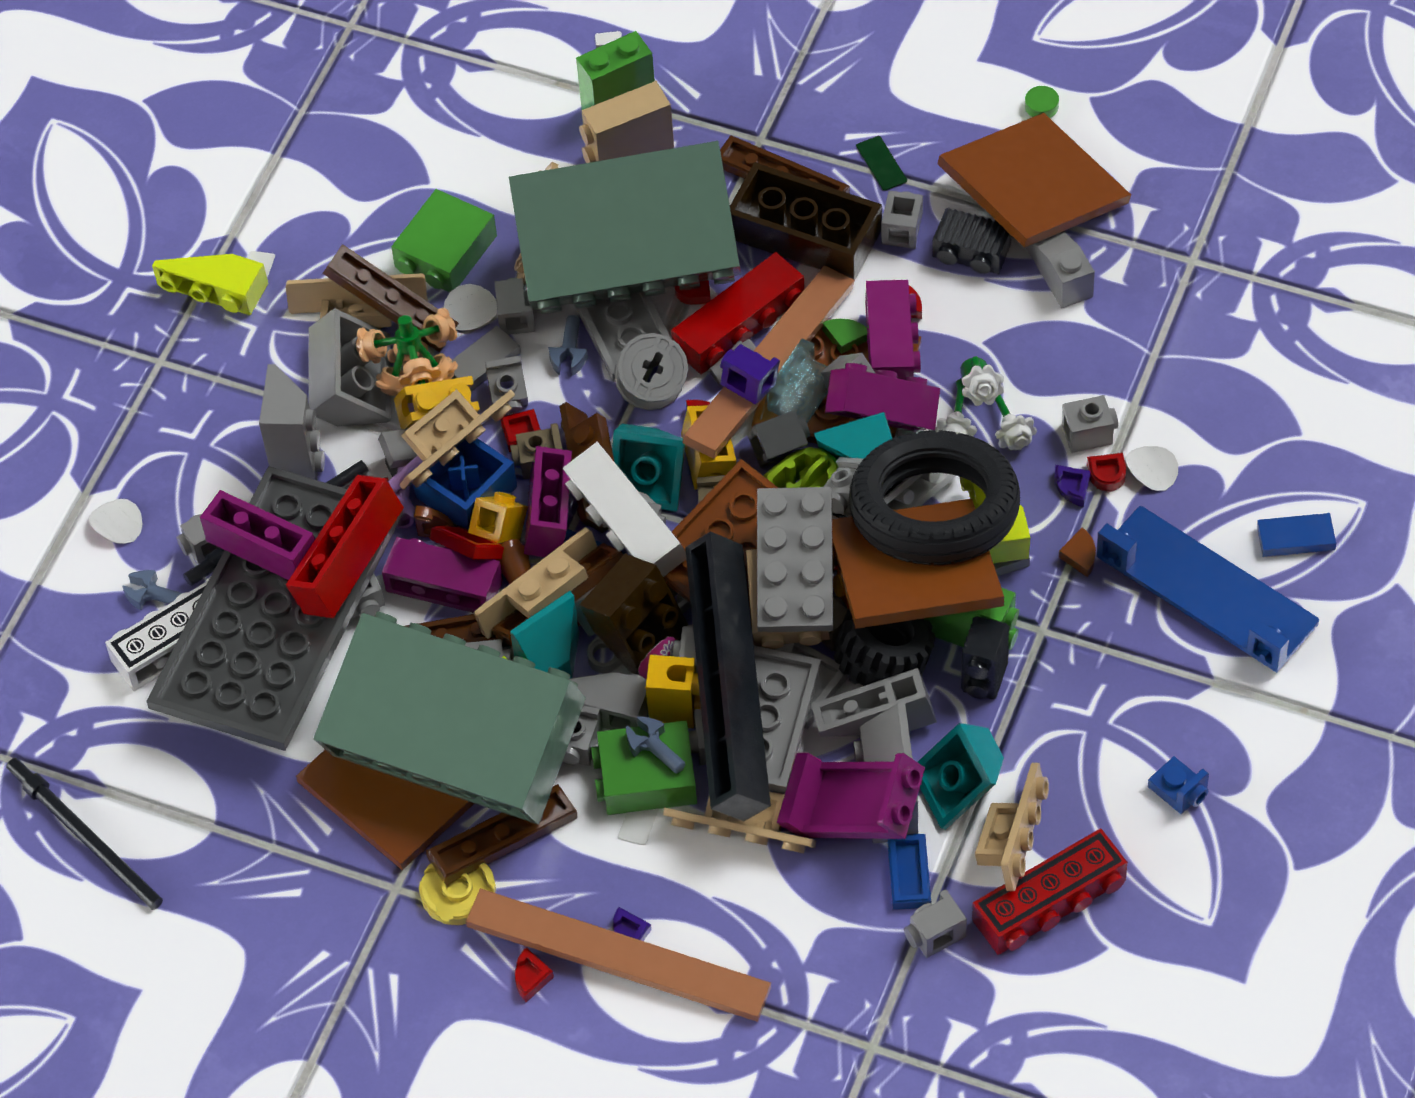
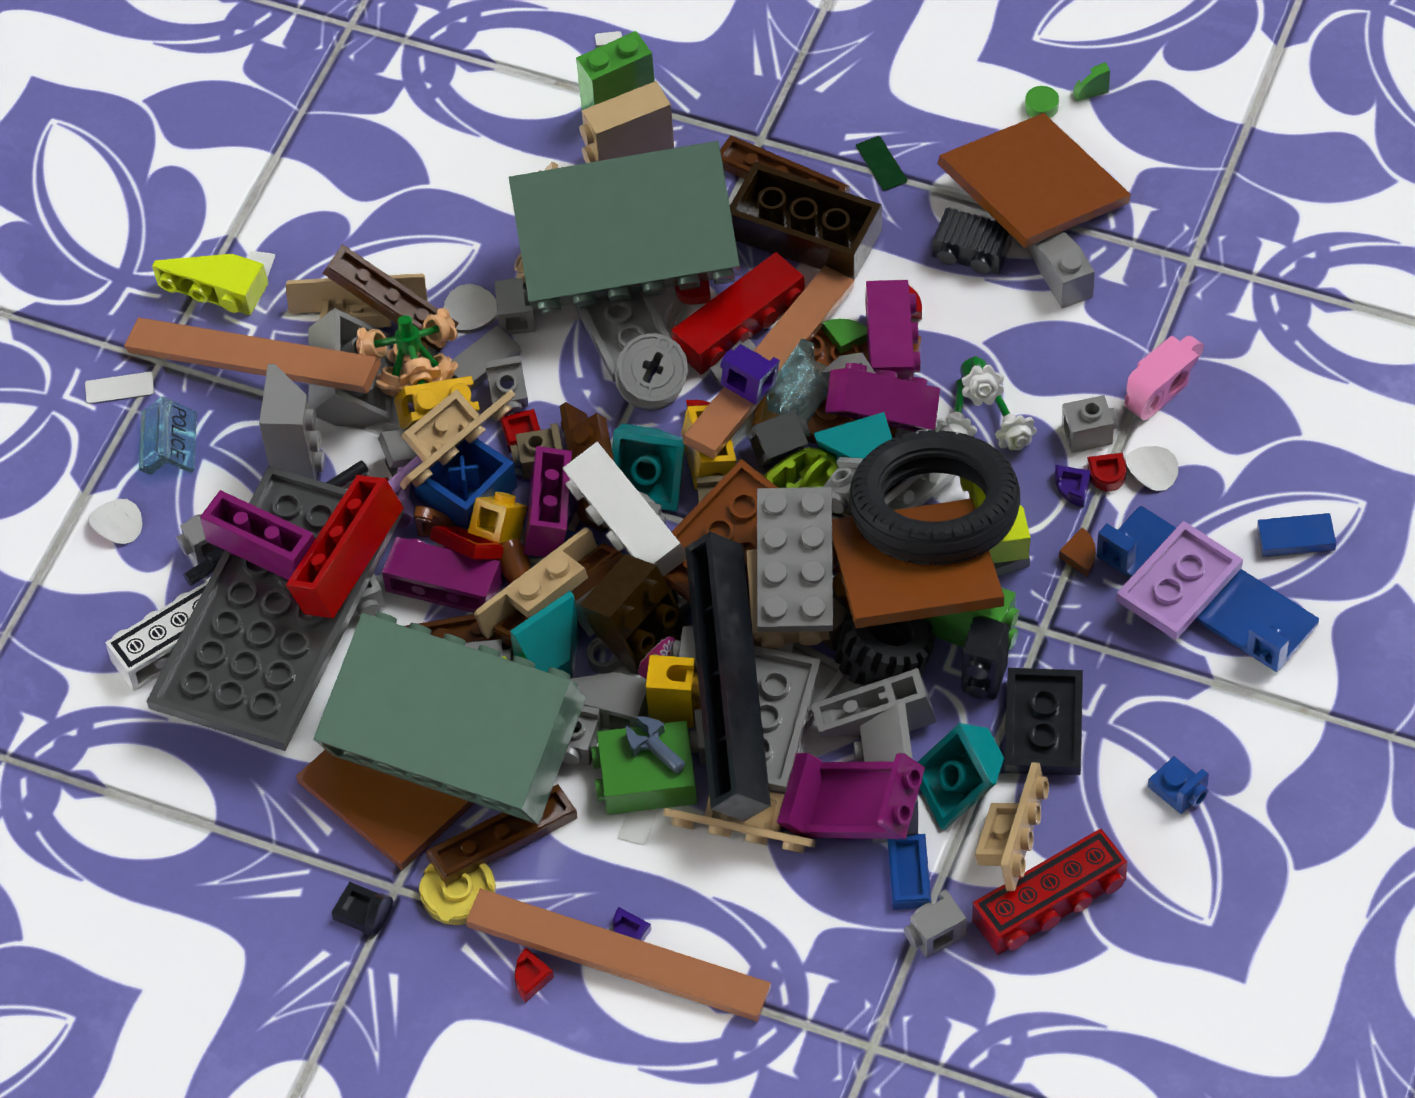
black bar [6,758,163,910] -> none
sand blue bar [122,570,182,610] -> none
bright green brick [391,189,497,292] -> none
sand blue bar [548,315,588,376] -> none
light grey brick [881,190,923,249] -> none
none -> white sticker [85,372,154,404]
none -> nougat tile [124,317,381,394]
none -> clear light blue panel [139,396,197,475]
none -> black tile [331,881,394,938]
none -> black plate [1005,668,1083,775]
none -> bright green tile [1073,62,1110,101]
none -> lavender plate [1116,521,1243,640]
none -> bright pink piece [1124,335,1204,420]

